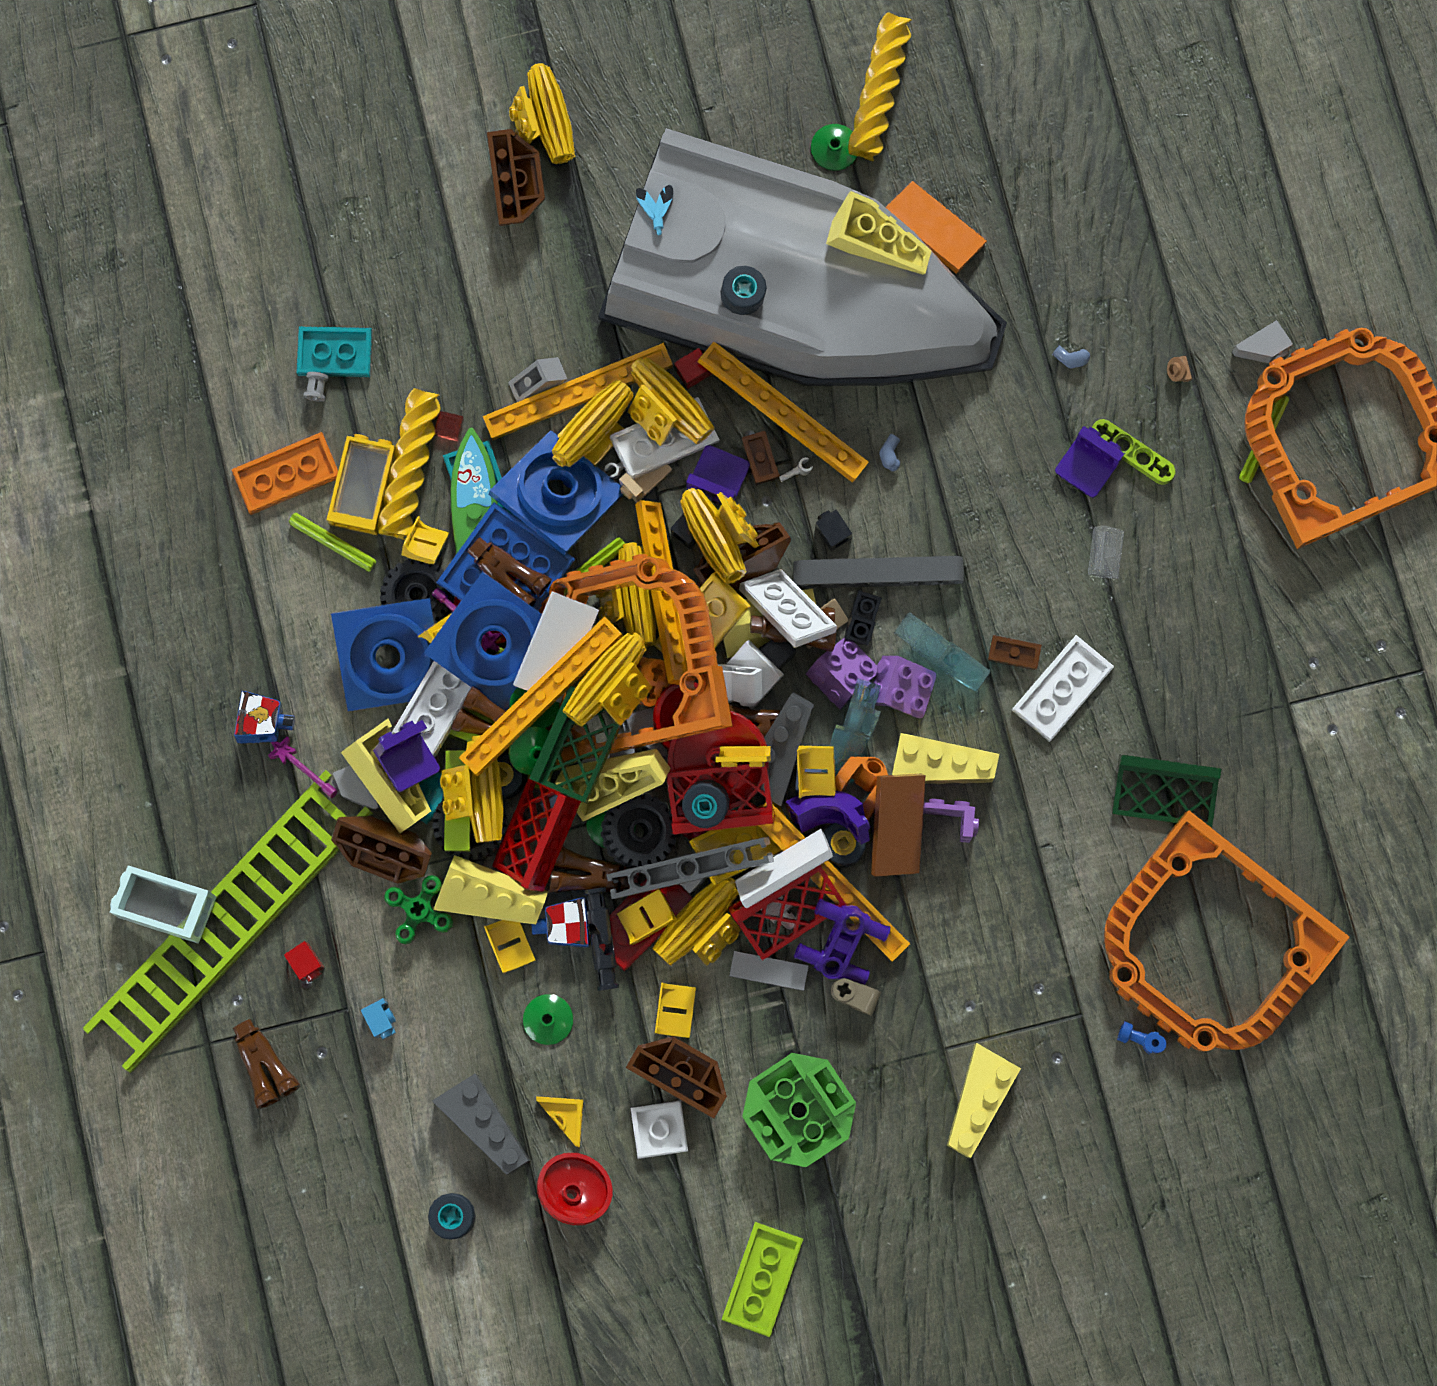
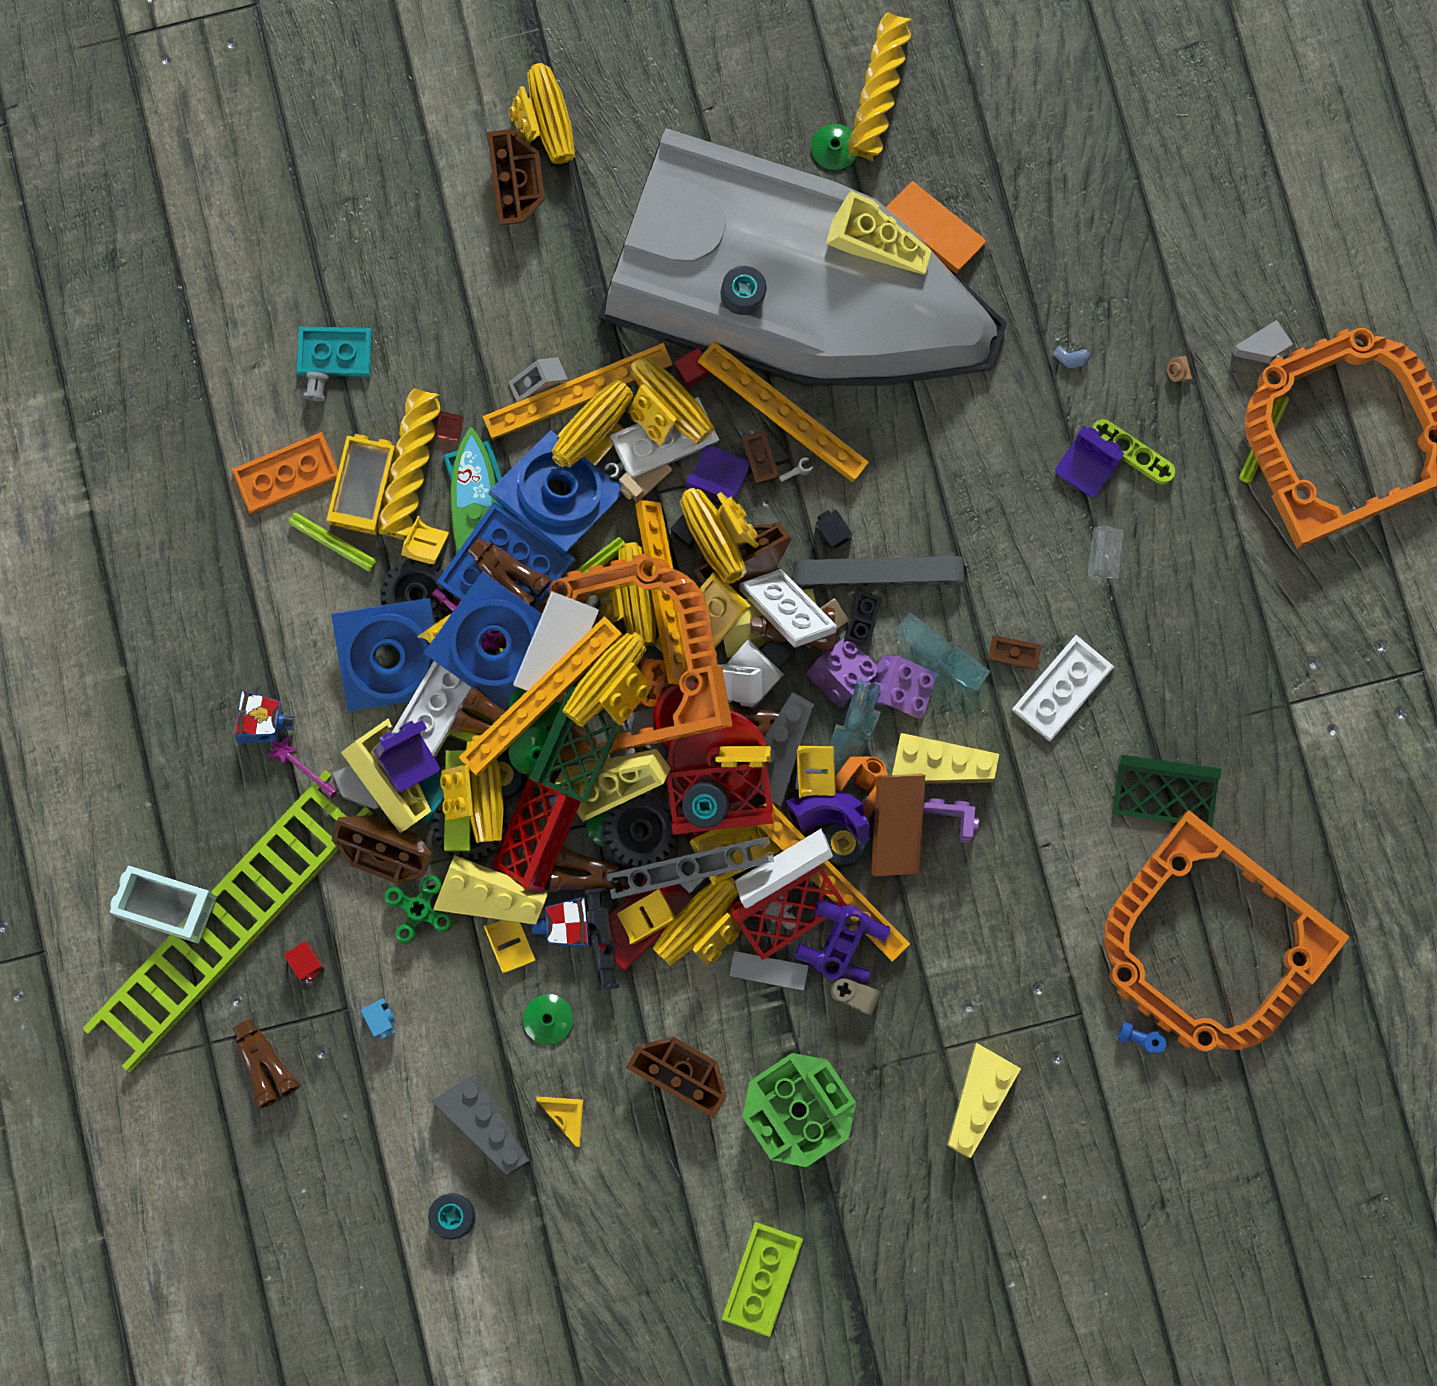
red dish [537,1153,613,1226] -> none
white tile [631,1101,688,1159] -> none
medium azure piece [636,185,674,235] -> none
yellow piece [655,983,696,1038] -> none
sand blue arm [879,434,900,471] -> none

